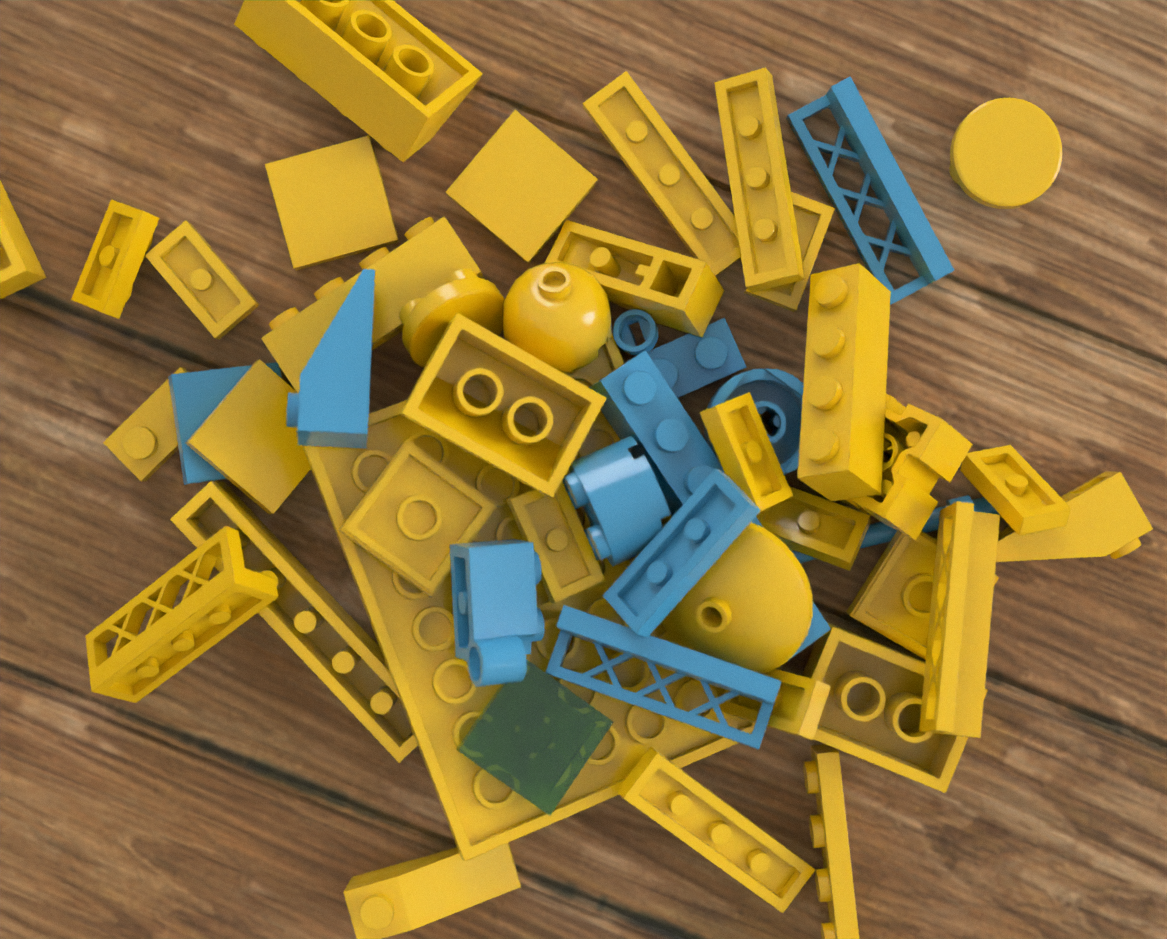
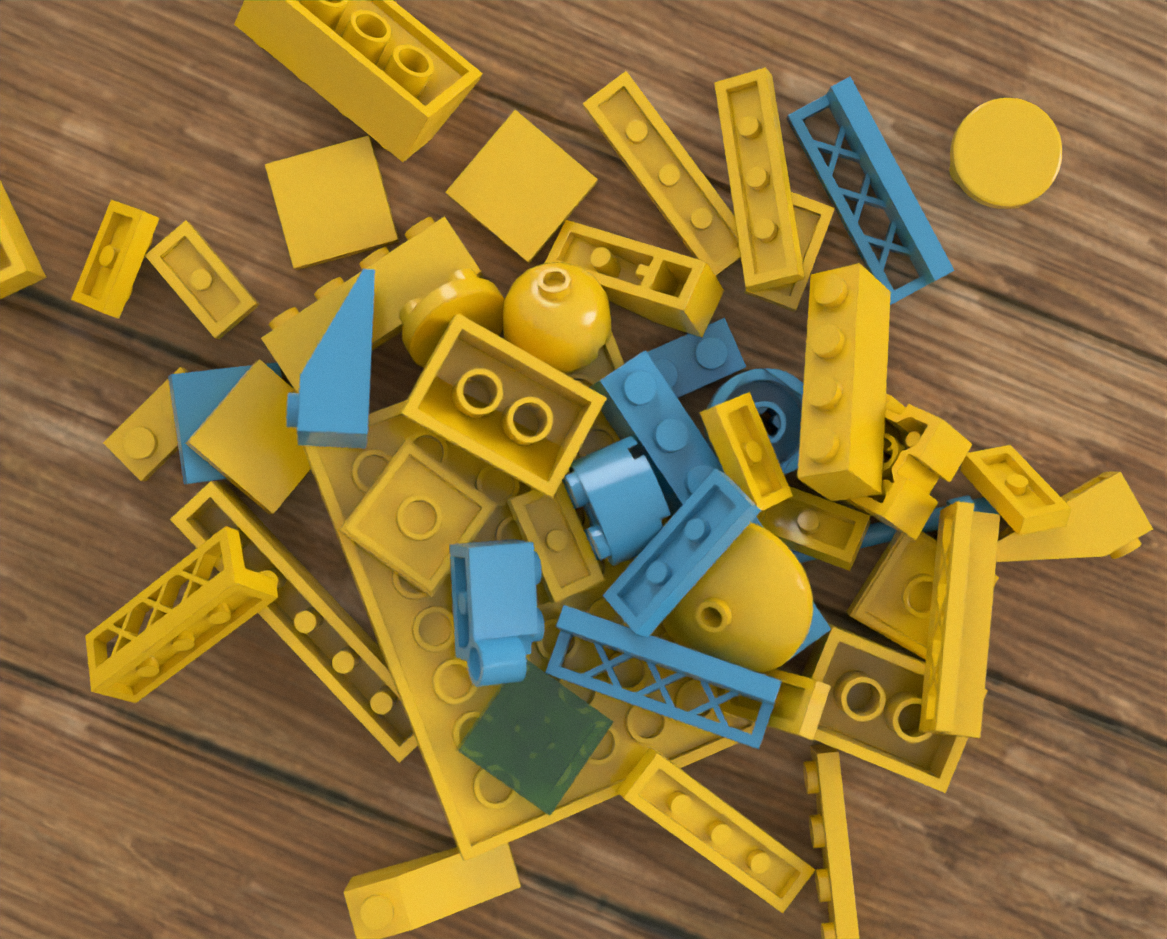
dark azure hinge [613,309,659,355] -> none

